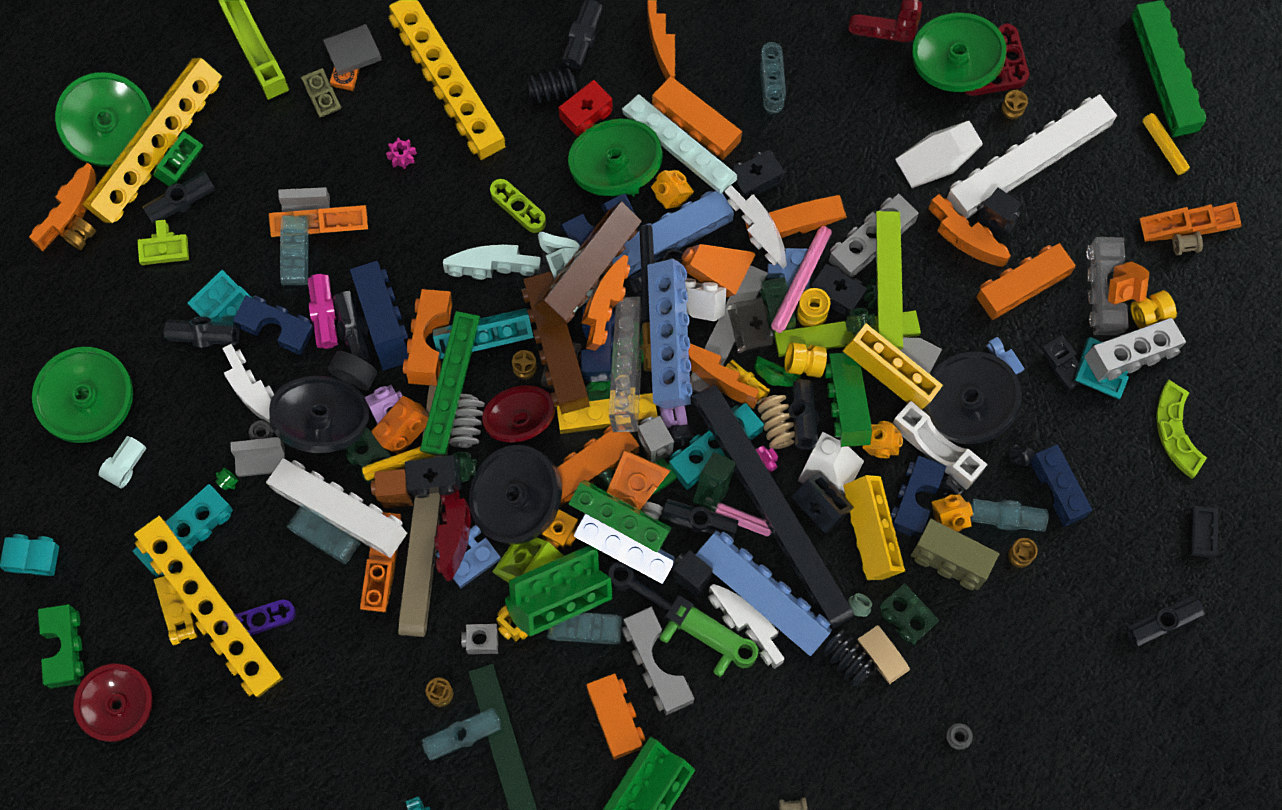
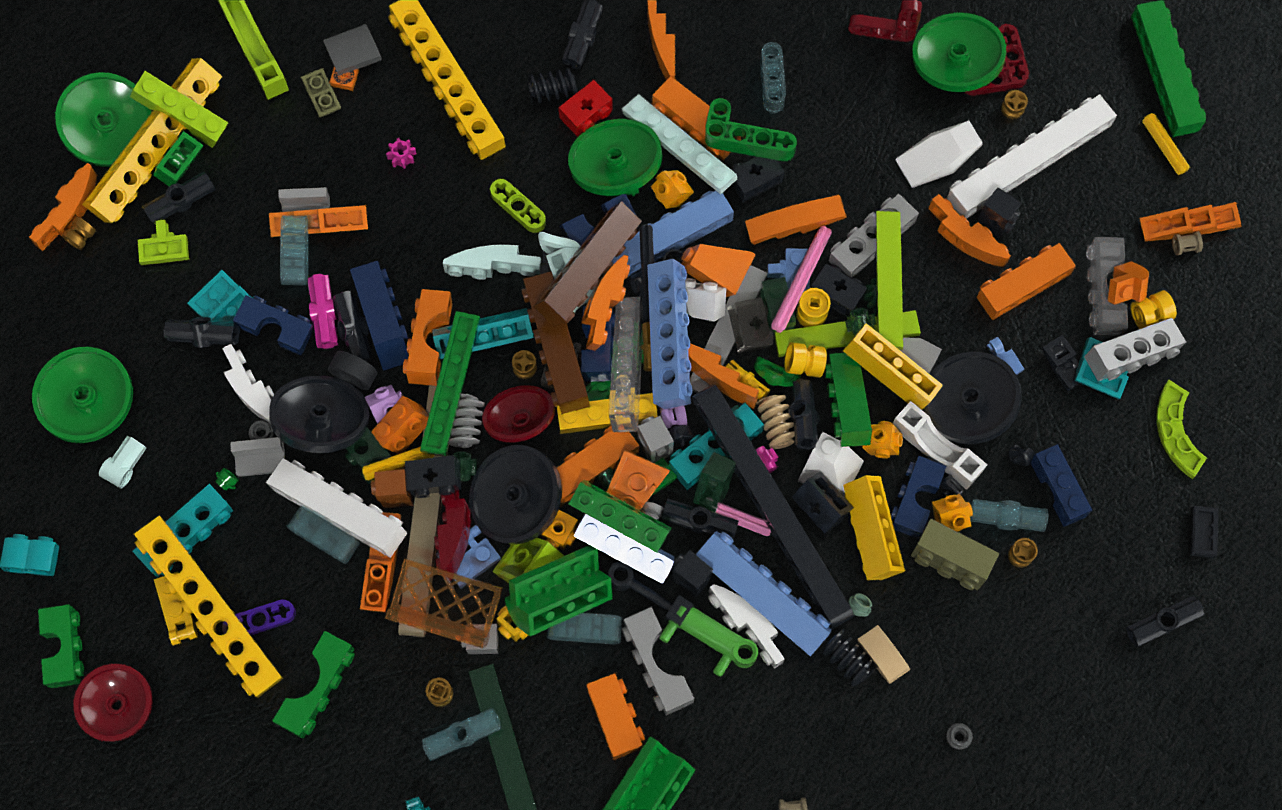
white slope [724,185,787,269] -> none
clear green brick [880,583,939,645] -> none
none -> lime arch [130,71,228,148]
none -> green arch [273,631,355,739]
none -> clear orange fence [385,559,502,648]
none -> green beam [705,98,797,161]

